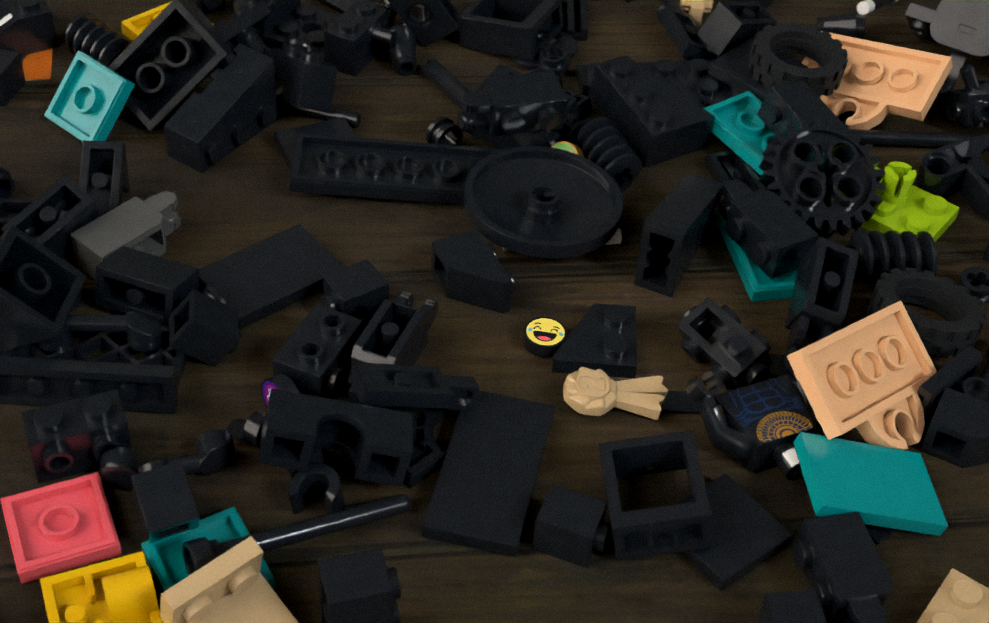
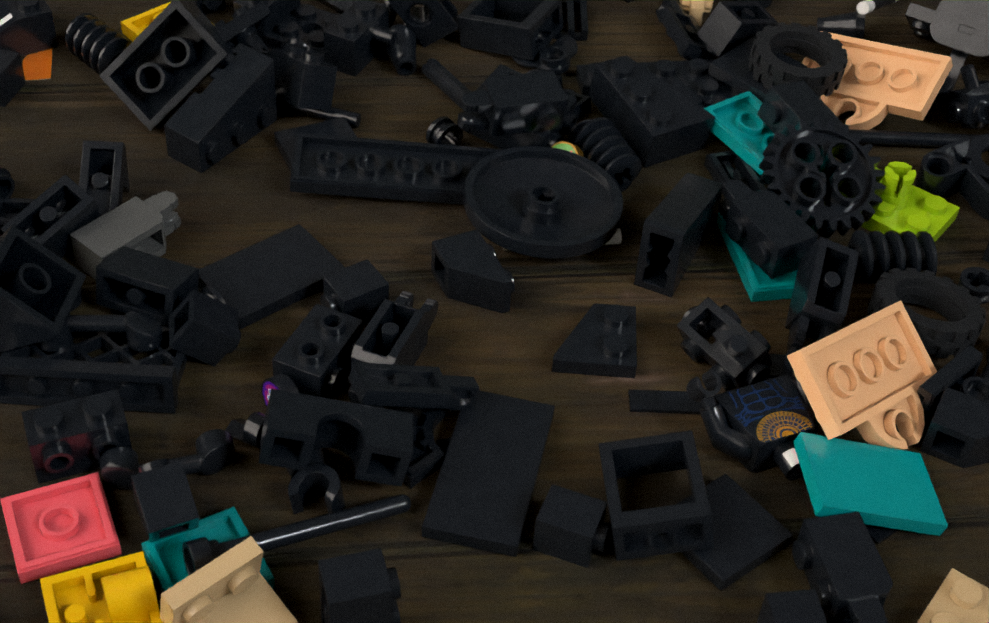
teal tile [44,50,135,142] -> none
tile [523,317,567,357] -> none
tan piece [563,367,668,420] -> none

